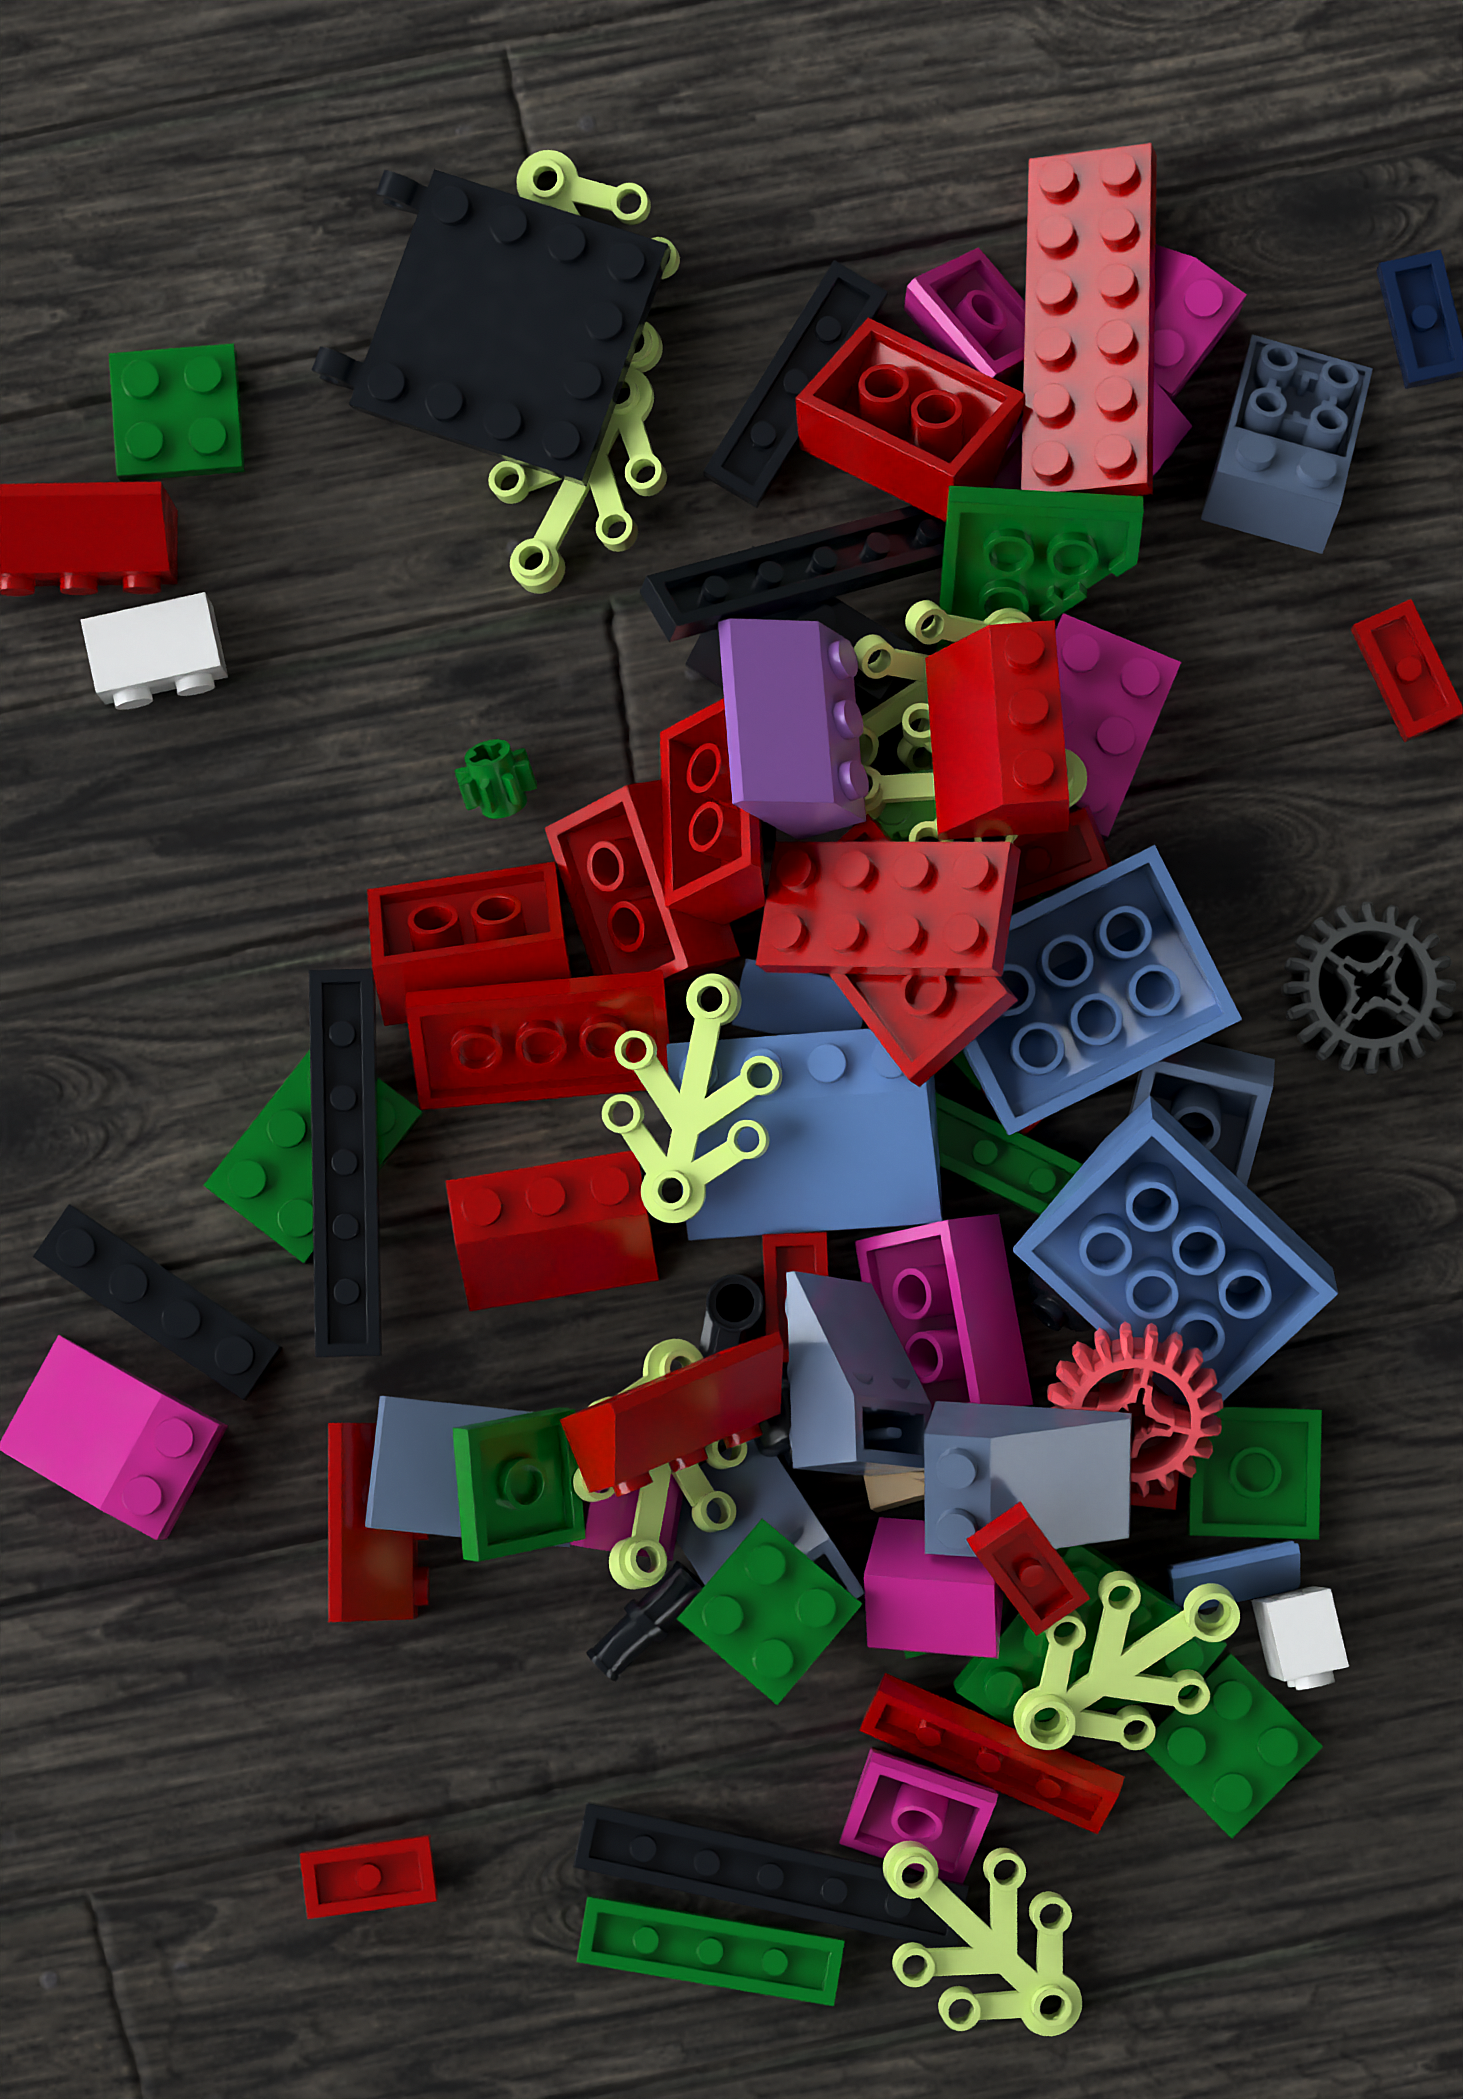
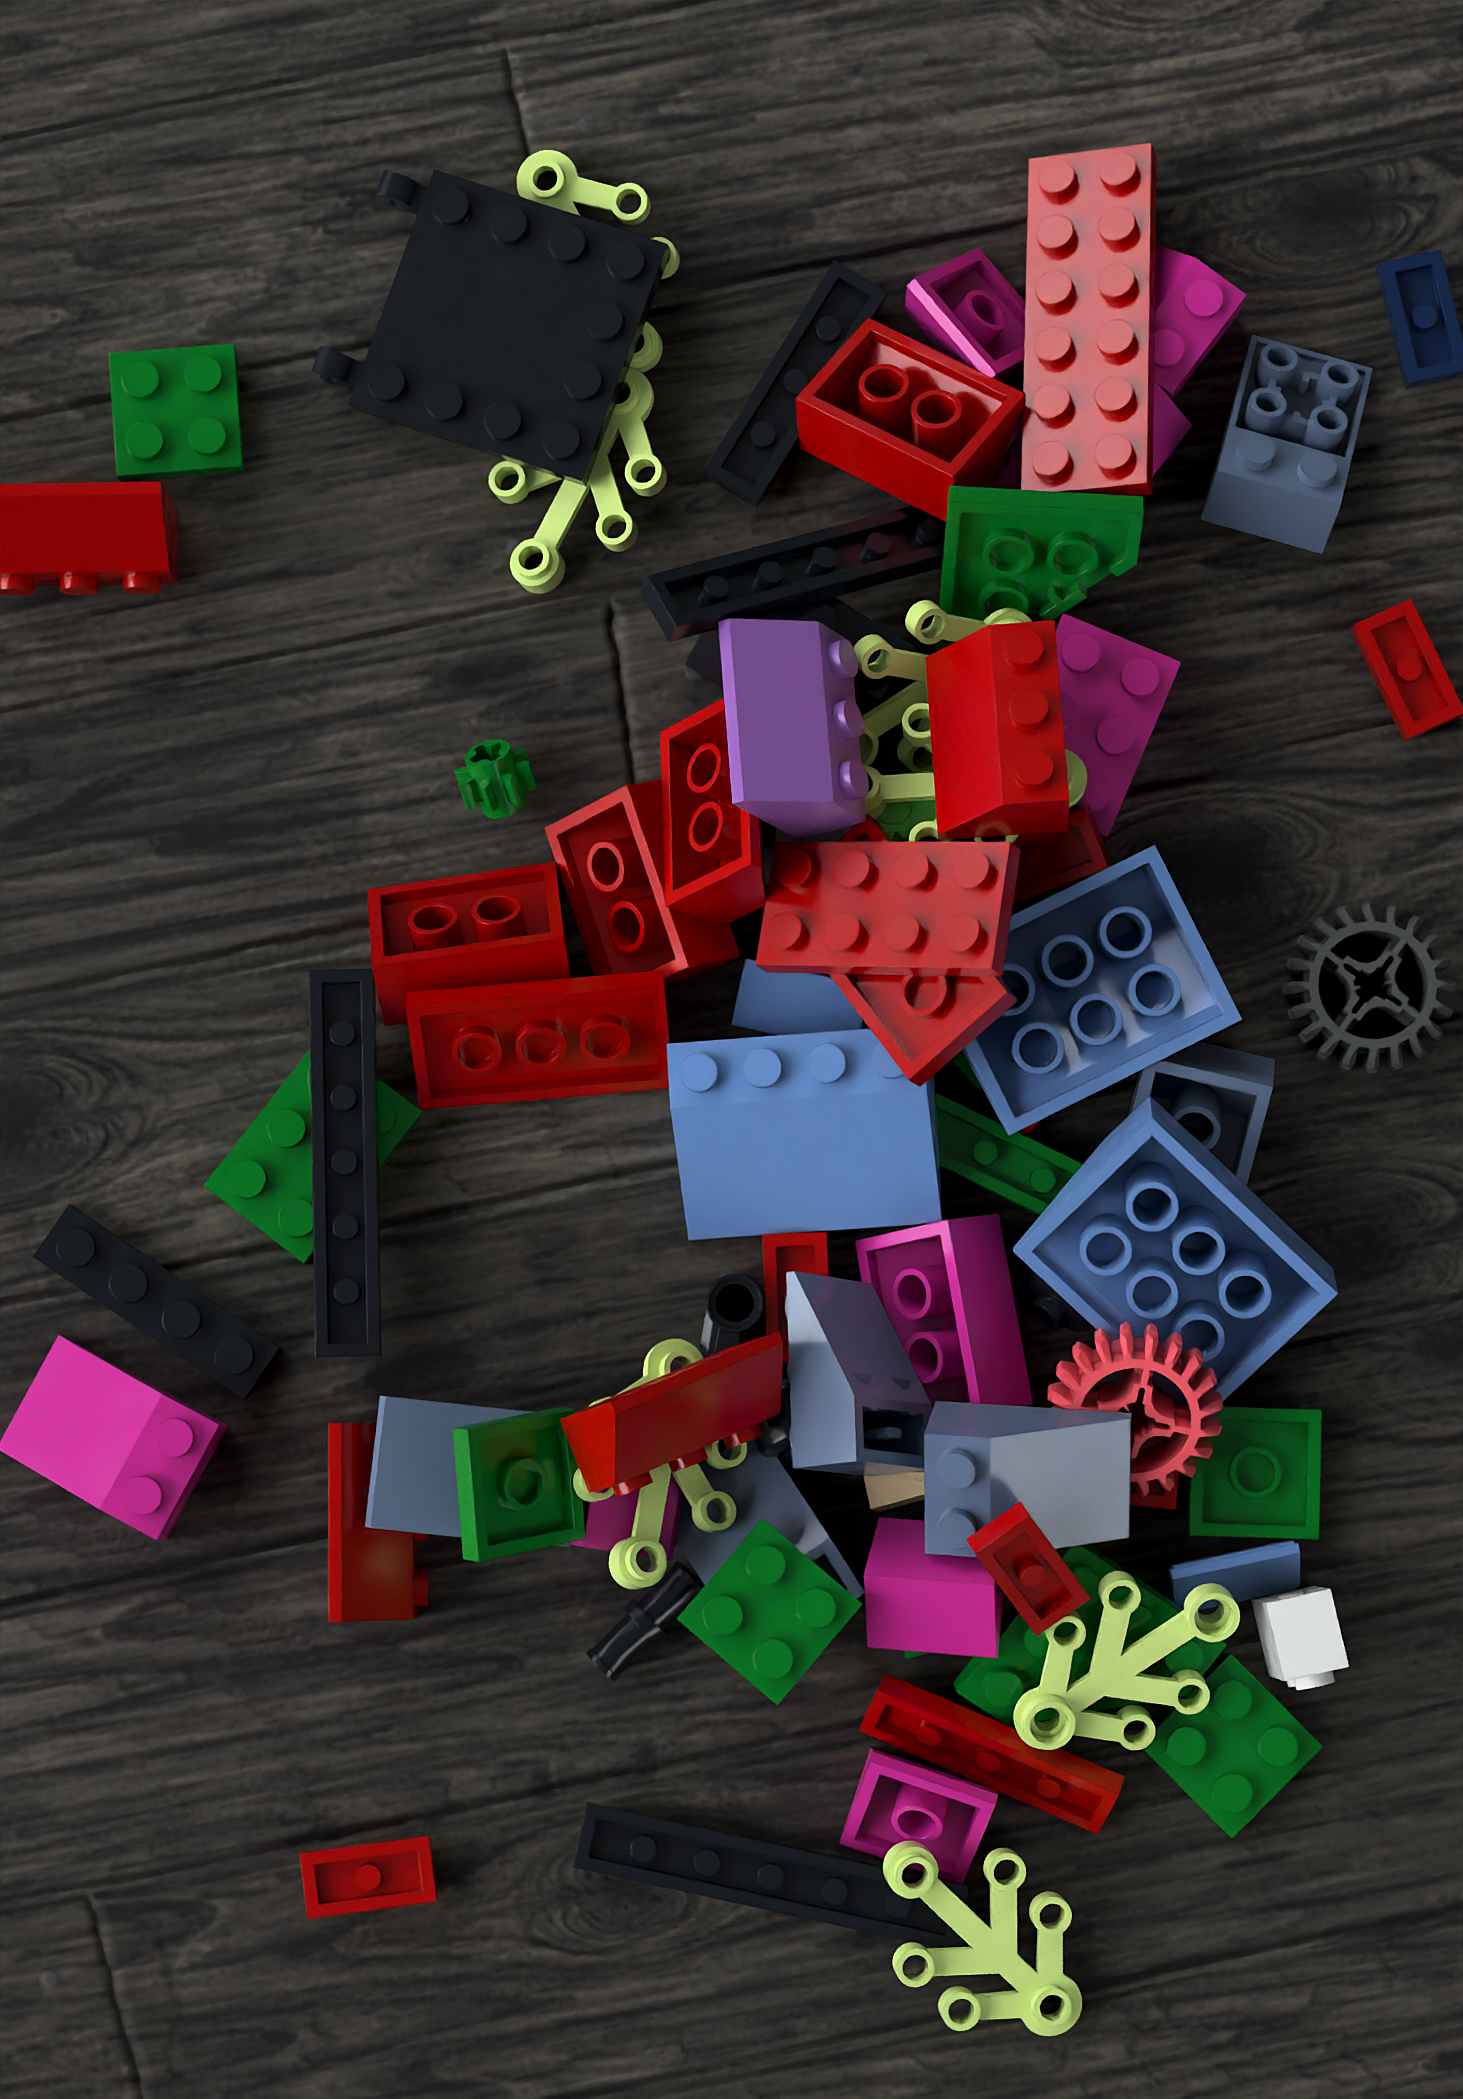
white brick [81,592,228,710] -> none
red slope [445,1150,659,1312] -> none
green plate [576,1895,845,2006] -> none
yellowish green plant [602,974,782,1223] -> none

